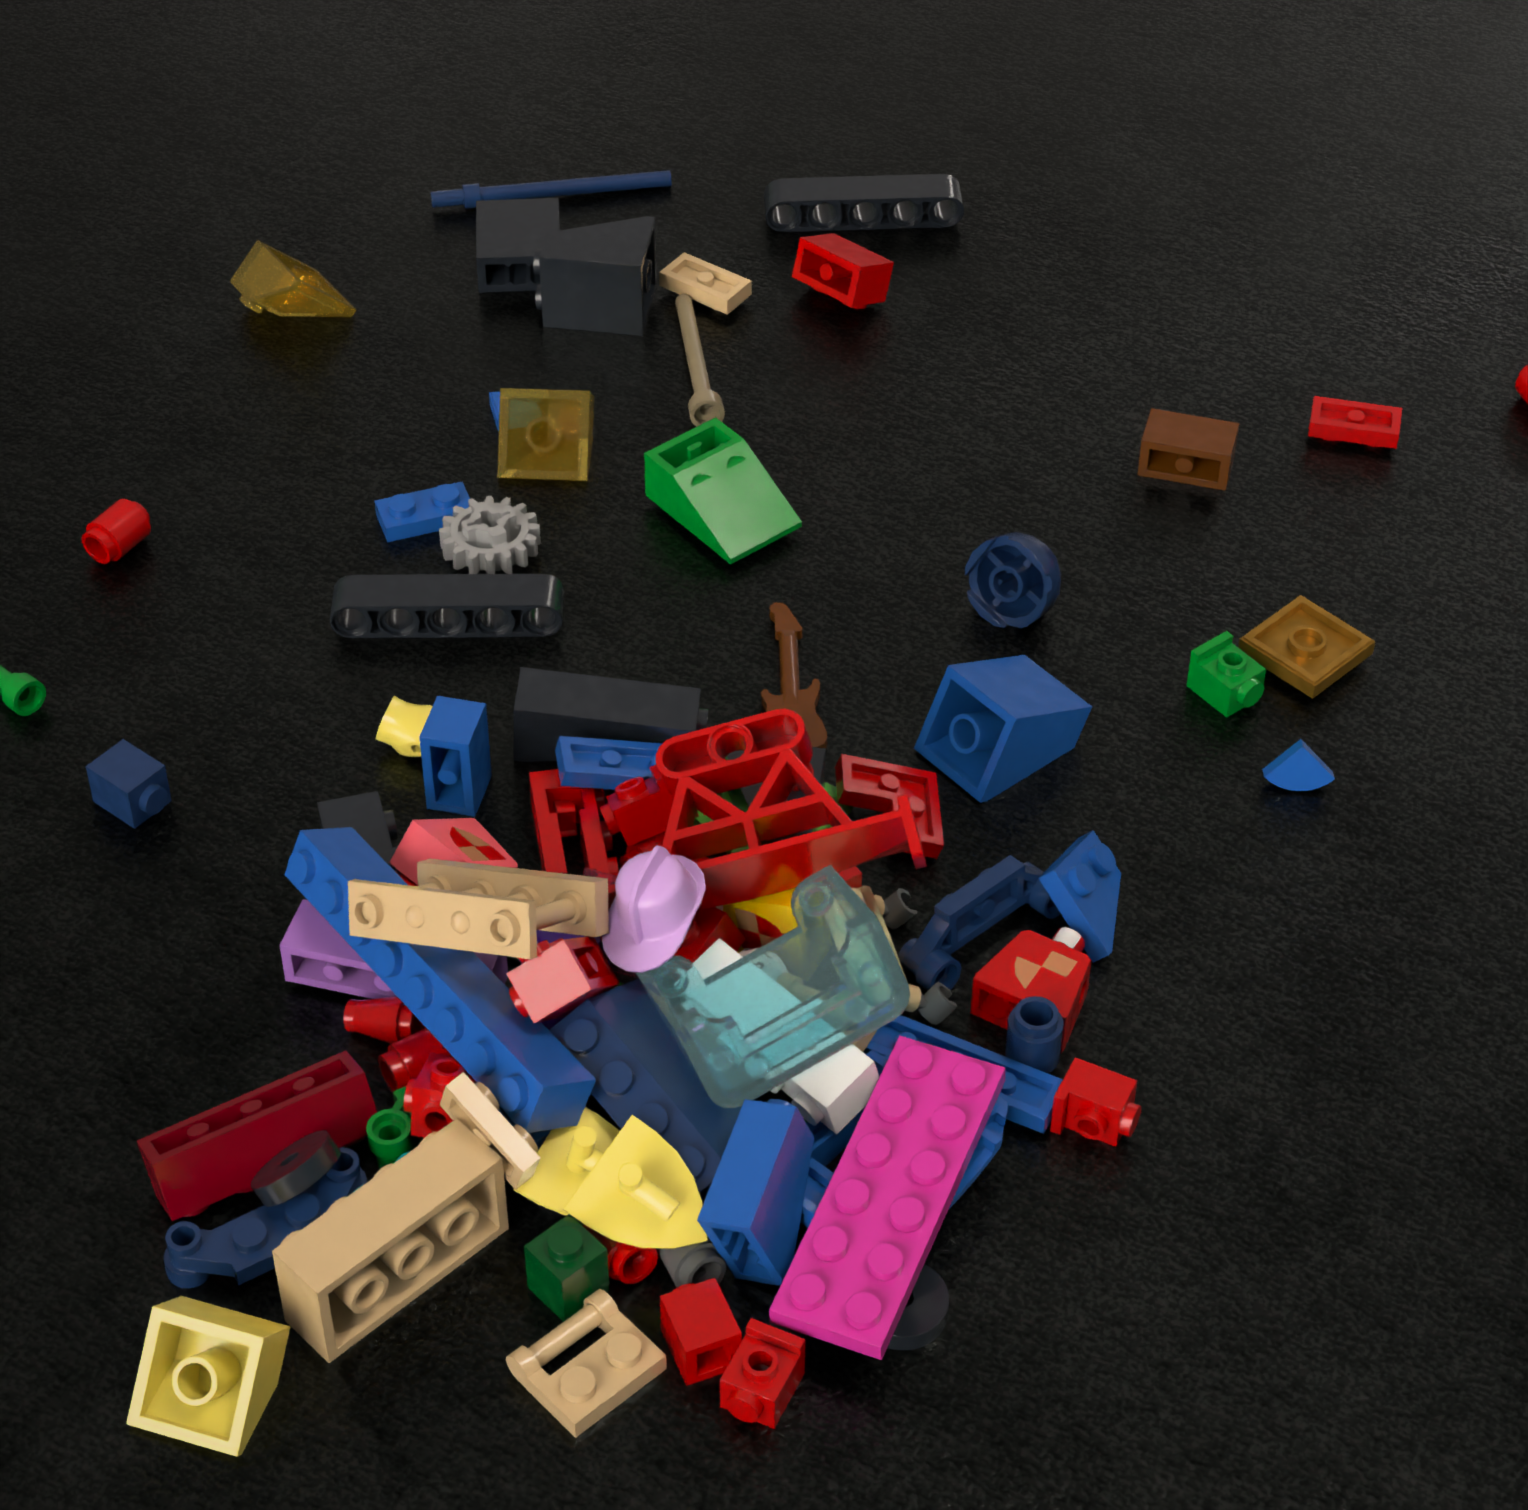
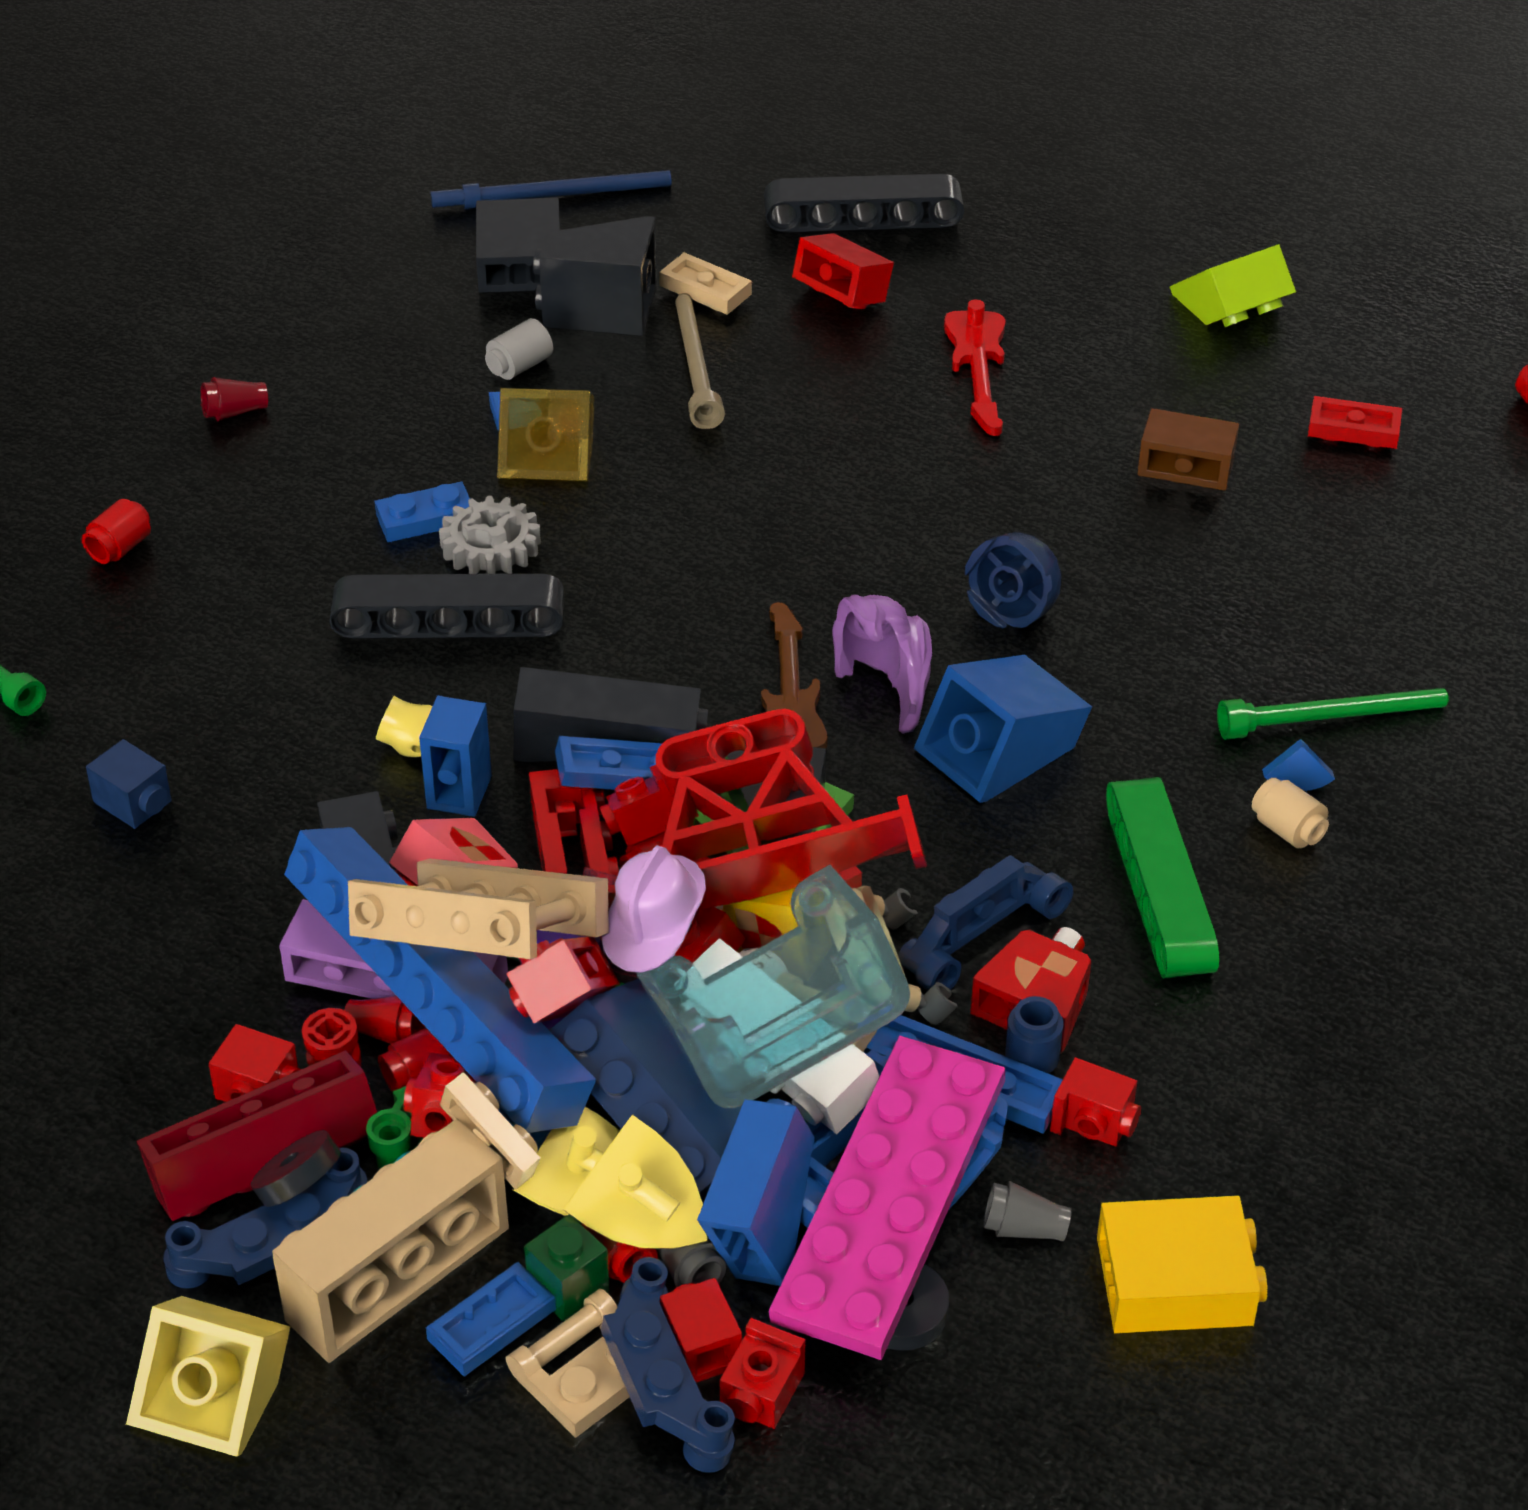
clear yellow slope [230,240,356,317] -> none
slope [644,417,802,564] -> none
red plate [835,754,944,859] -> none
blue wing [1038,830,1121,963] -> none
green brick [1186,631,1266,718] -> none
pearl gold plate [1238,595,1375,699] -> none
none -> dark red cone [200,377,268,421]
none -> red brick [208,1024,301,1102]
none -> red wheel [302,1008,362,1067]
none -> blue plate [426,1262,556,1376]
none -> light grey brick [485,318,553,380]
none -> dark blue plate [601,1257,735,1473]
none -> medium lavender hair [832,595,932,734]
none -> red piece [944,299,1005,436]
none -> dark grey cone [983,1181,1071,1241]
none -> yellow brick [1097,1196,1267,1333]
none -> green beam [1106,777,1219,979]
none -> lime slope [1170,244,1296,327]
none -> green piece [1217,688,1449,740]
none -> tan brick [1252,778,1329,848]

